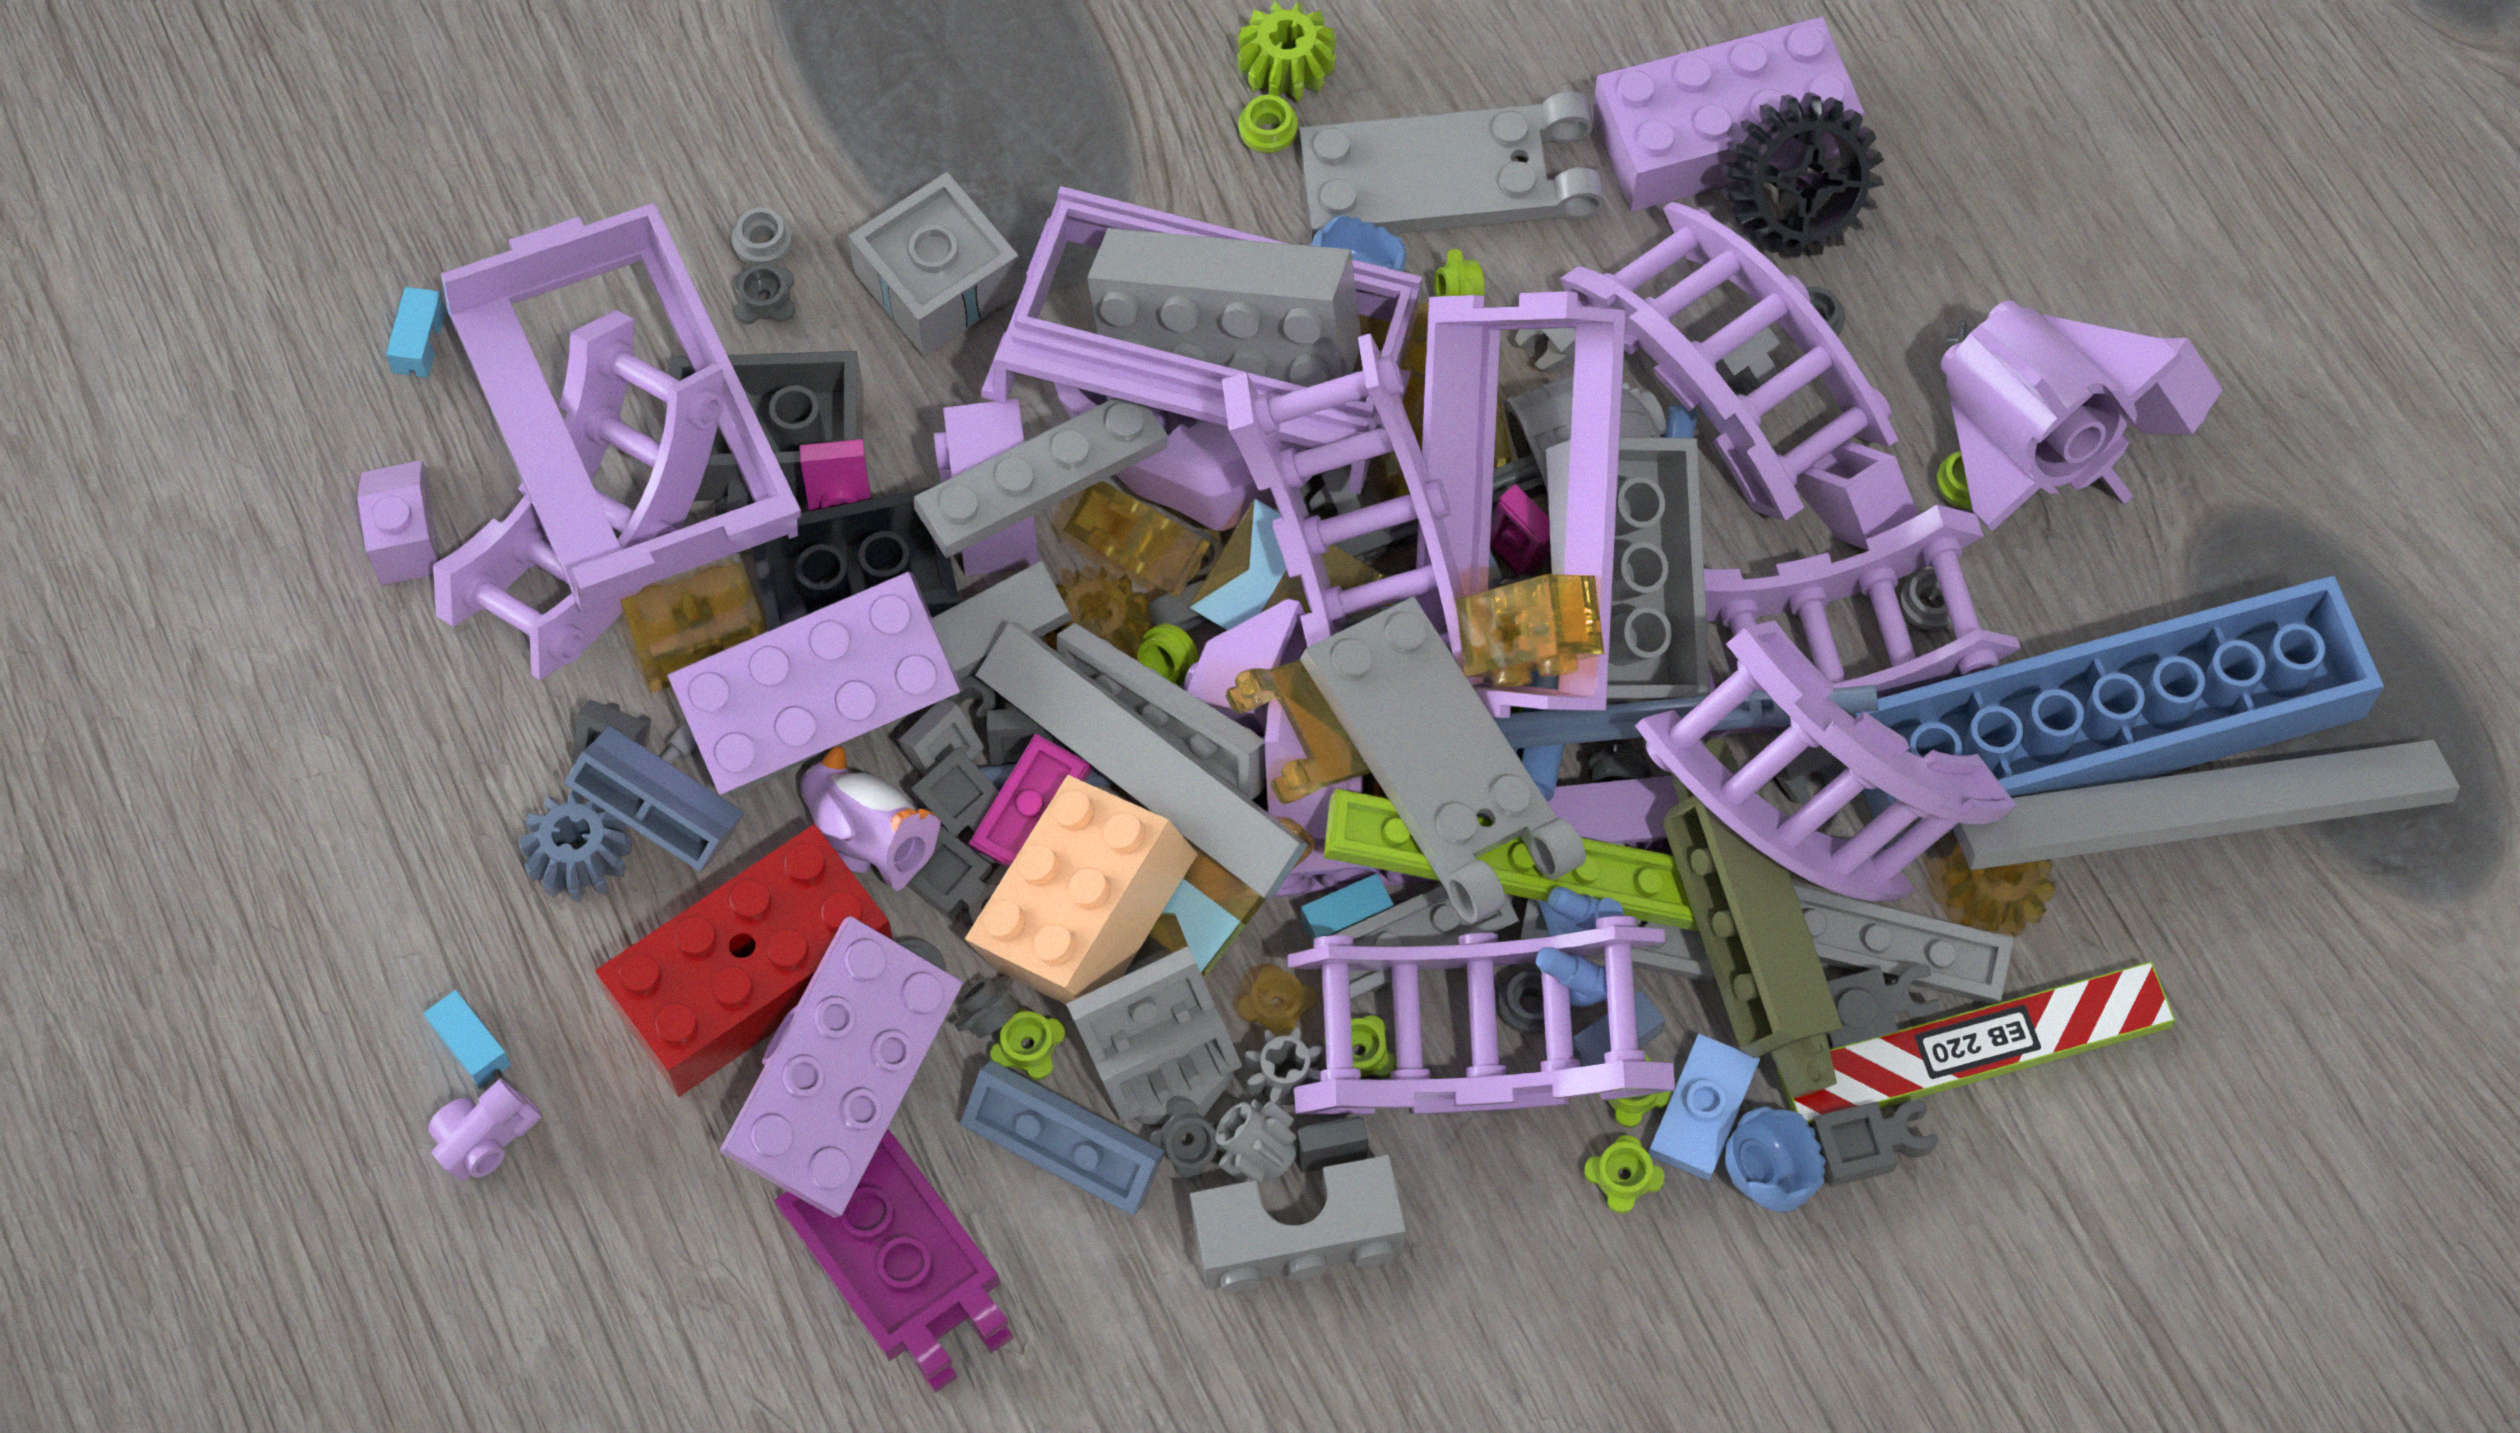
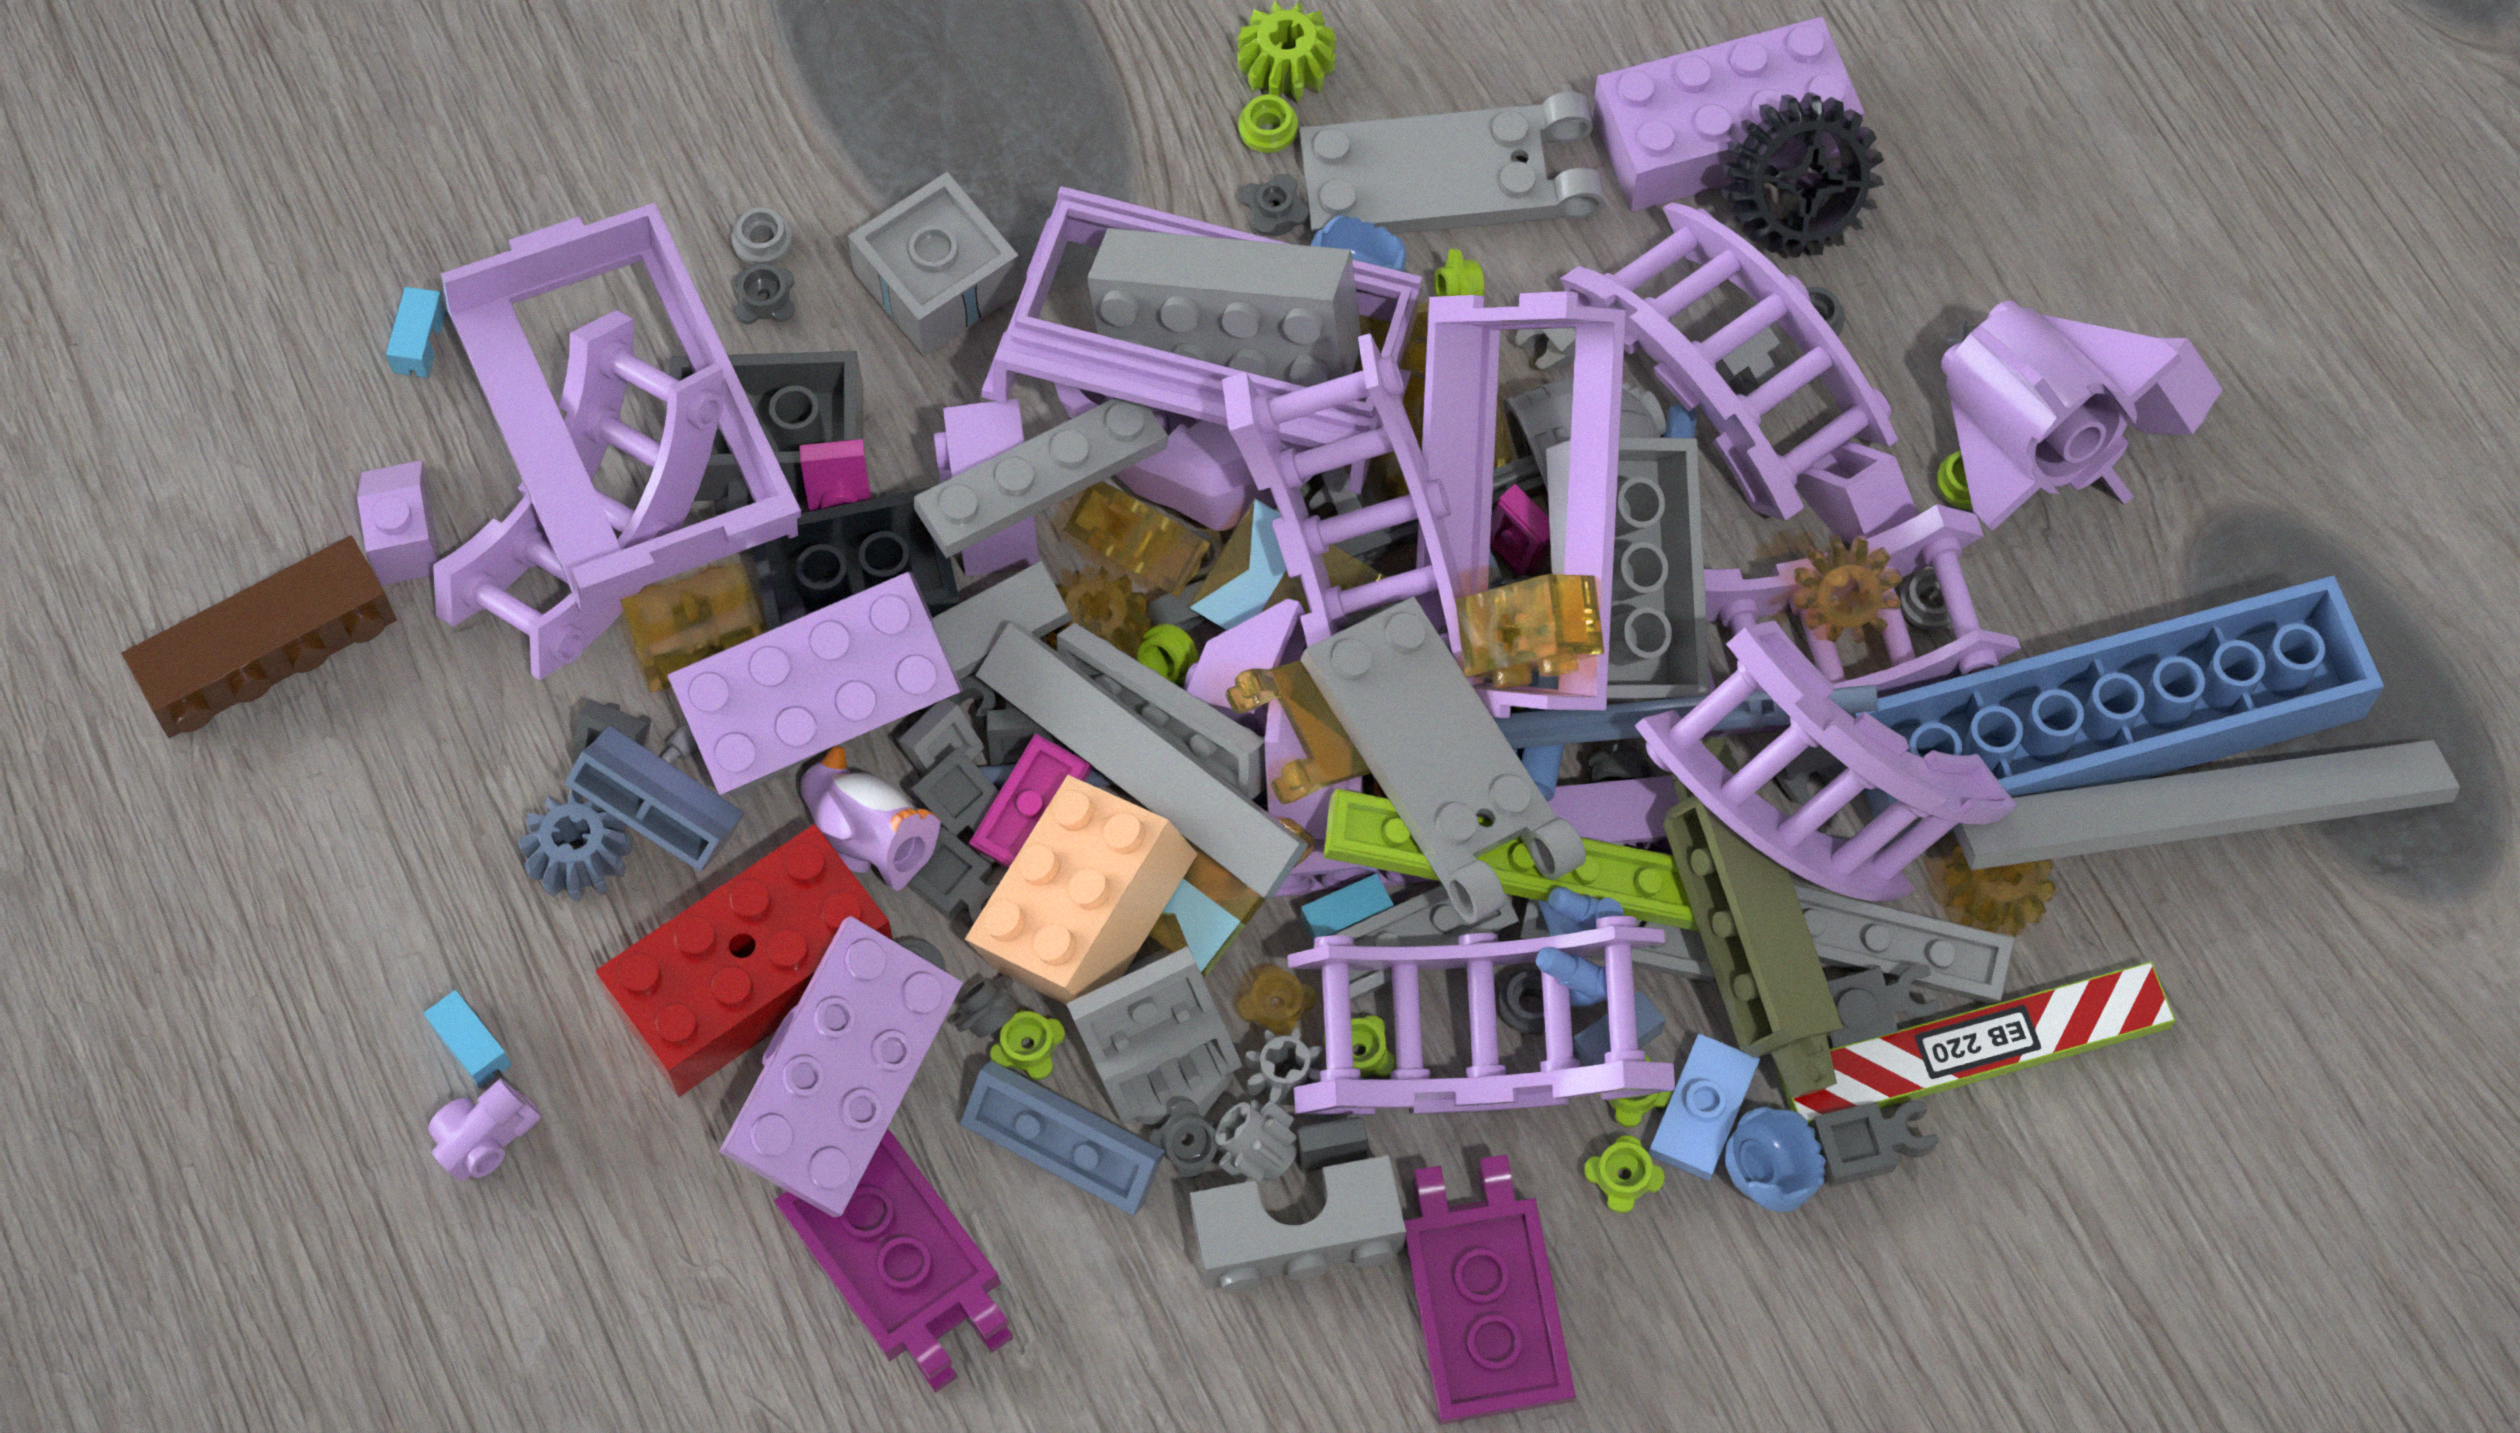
none -> reddish brown brick [121,535,397,739]
none -> dark grey plate [1241,174,1309,236]
none -> magenta tile [1404,1154,1576,1425]
none -> clear yellow gear [1792,535,1902,643]

